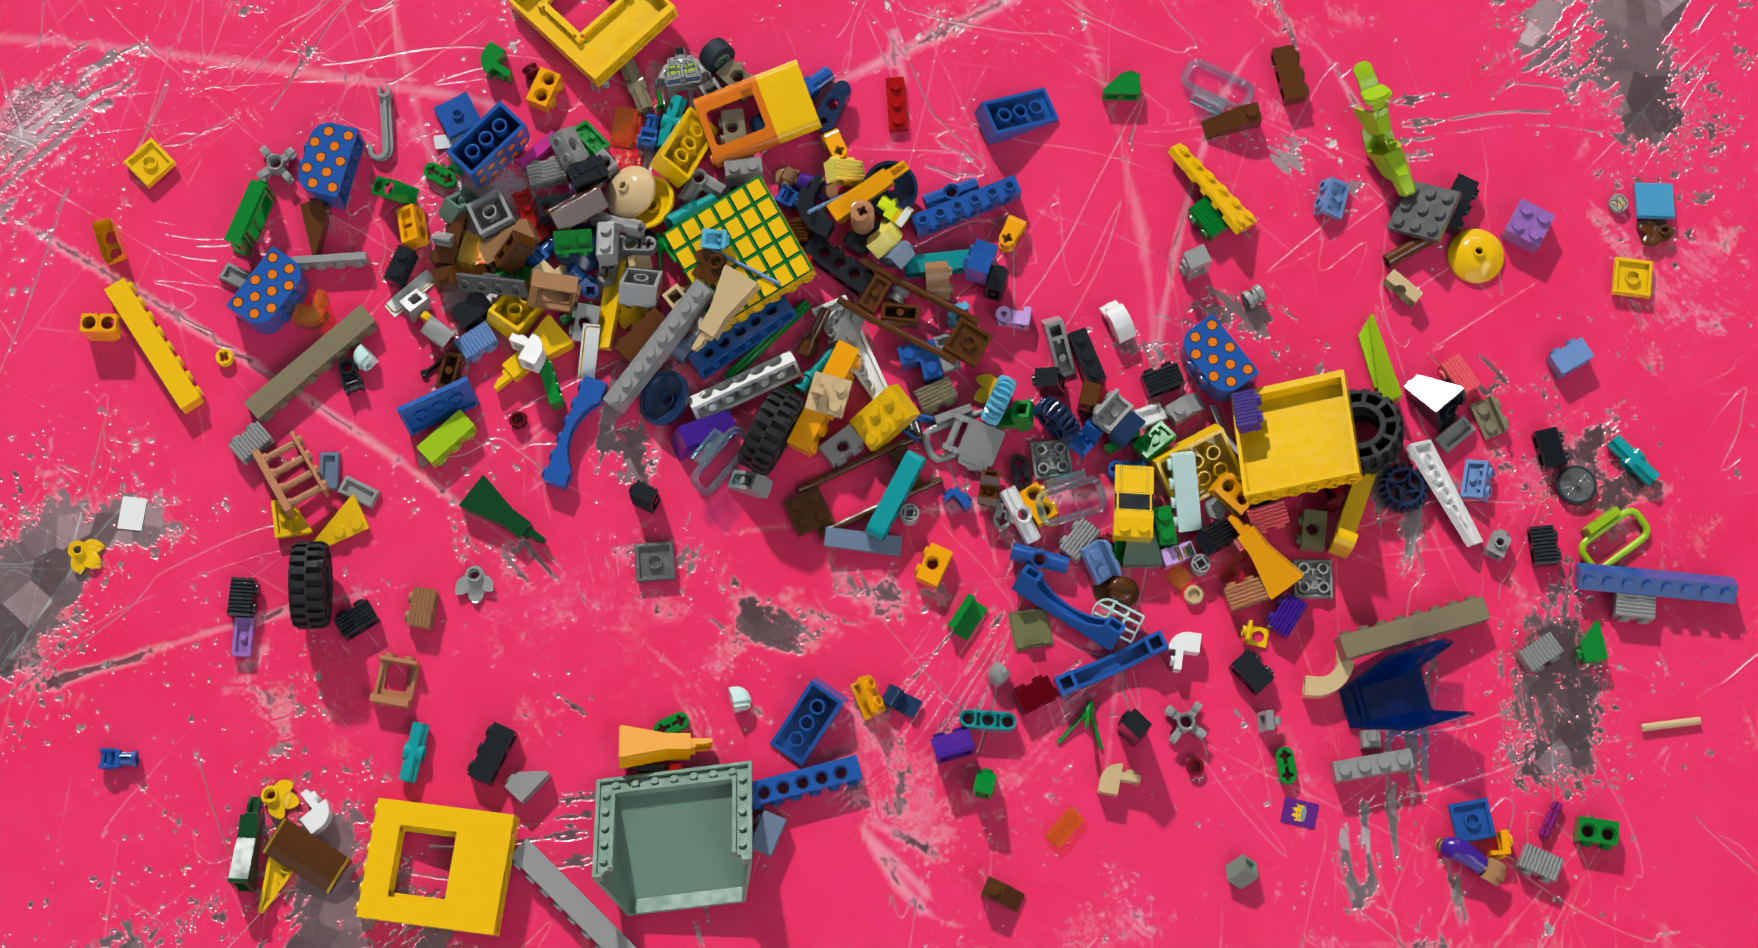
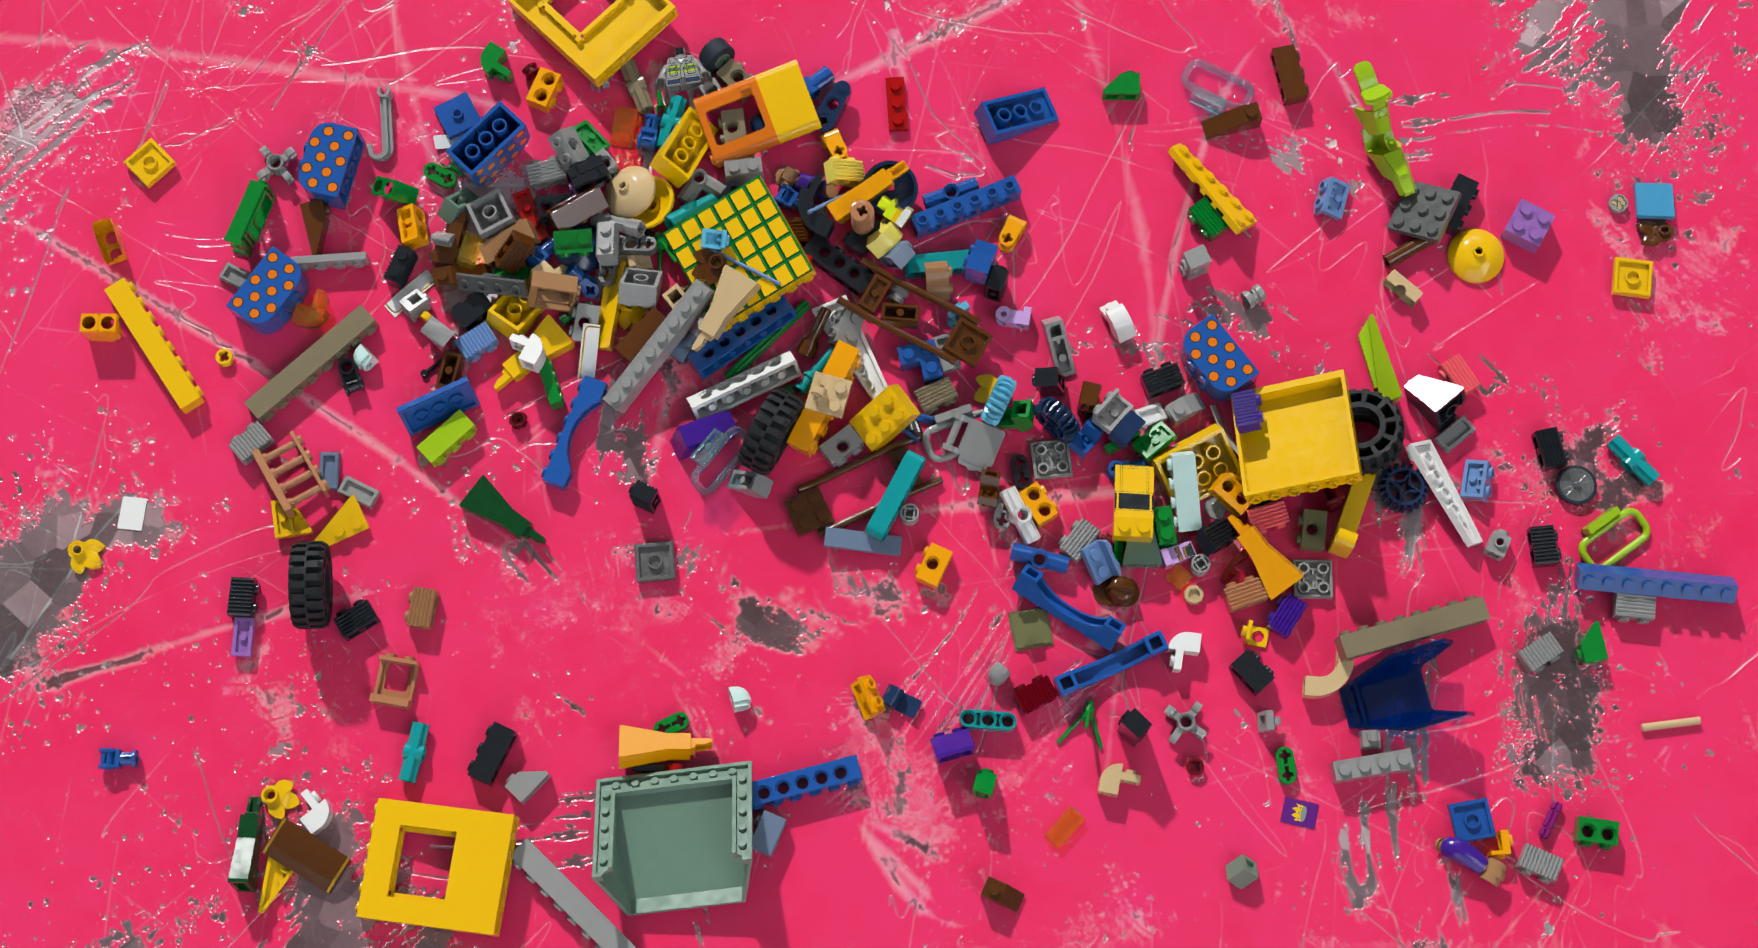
light grey plate [455,566,494,604] -> none
dark pink piece [517,130,554,172] -> none
dark blue dish [640,370,689,426] -> none
blue slope [770,677,849,766] -> none
blue bracket [942,487,972,513] -> none
green panel [947,594,987,641] -> none
clear light blue bar [1035,469,1107,527] -> none
black brick [1067,327,1107,386] -> none
light aqua window [1091,598,1145,643] -> none
dark tan bracket [1469,394,1509,441] -> none
medium blue brick [1546,337,1594,379] -> none

